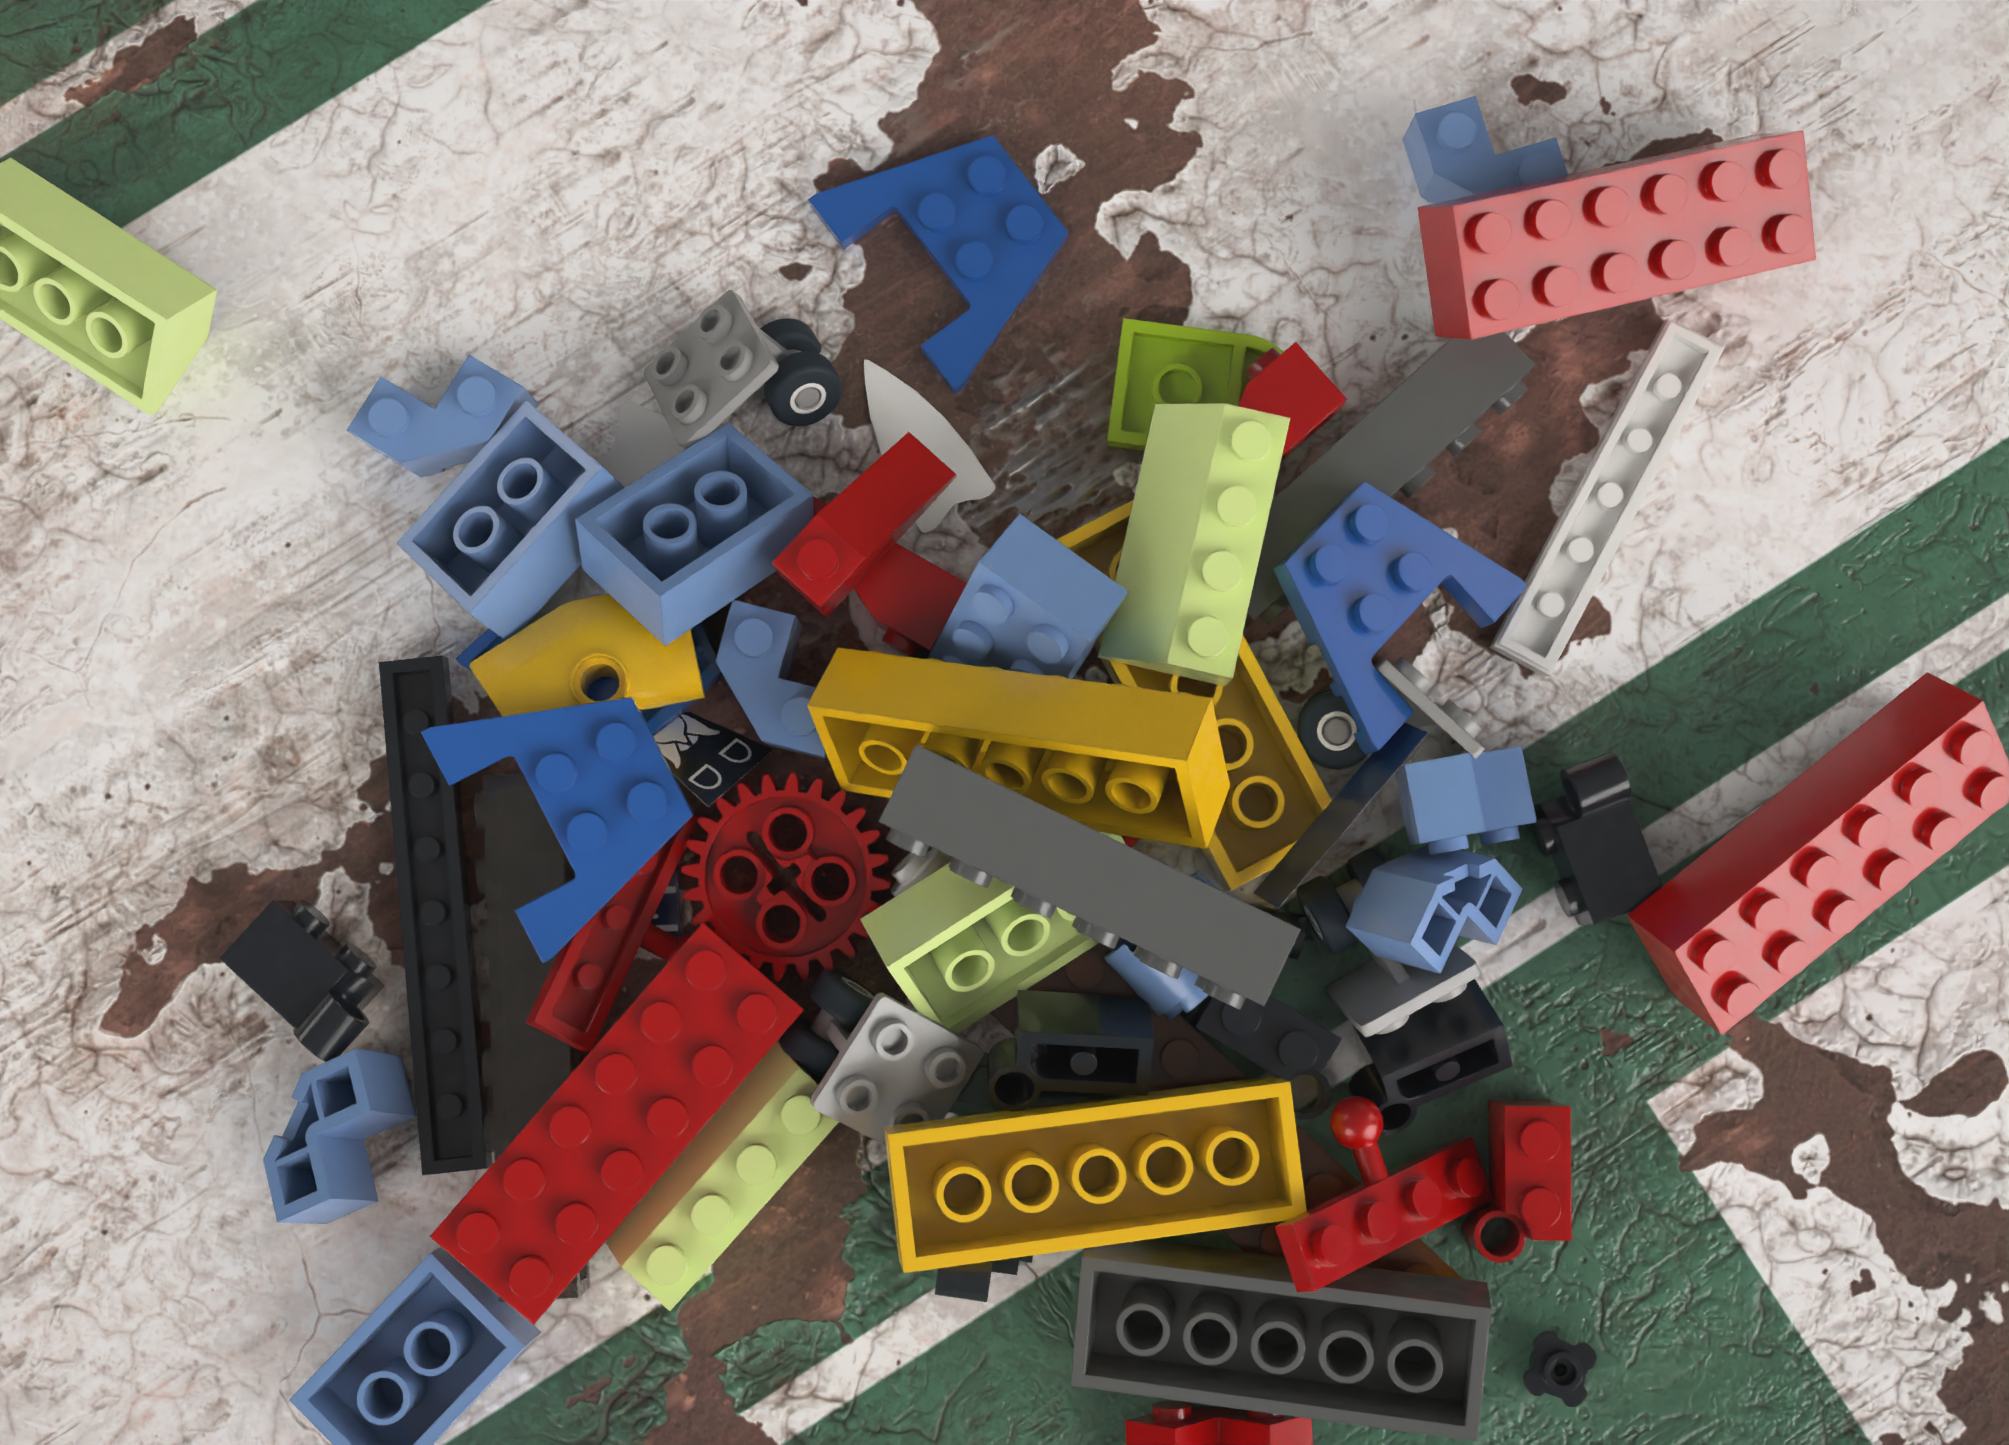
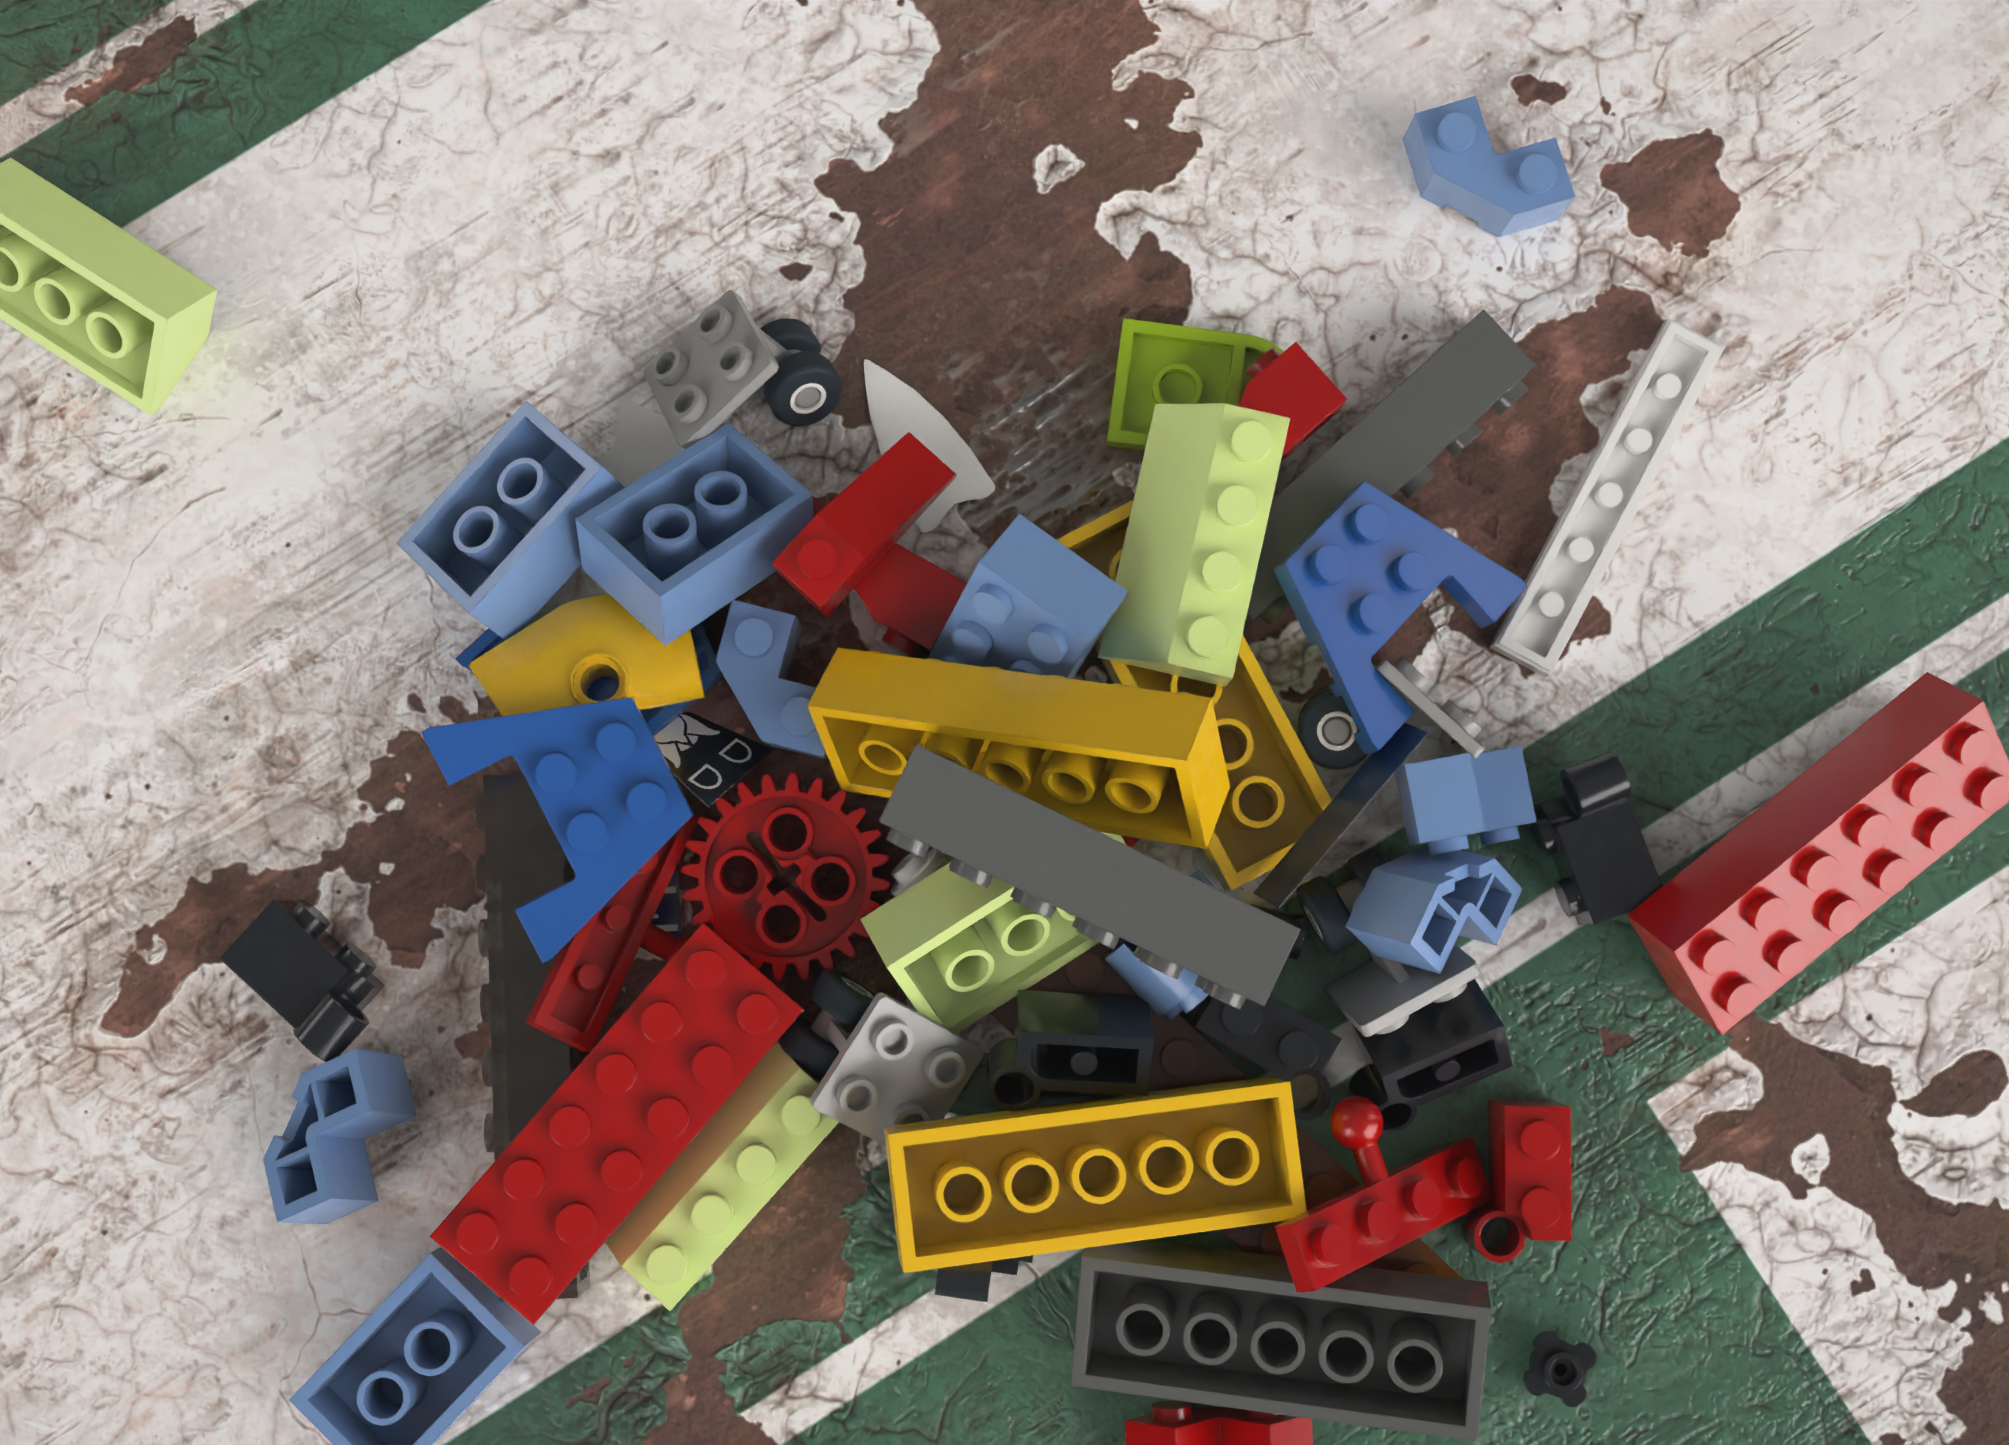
medium blue brick [347,355,539,477] -> none
black plate [379,655,493,1175] -> none
blue wing [808,135,1068,395] -> none
brick [1417,130,1816,340] -> none

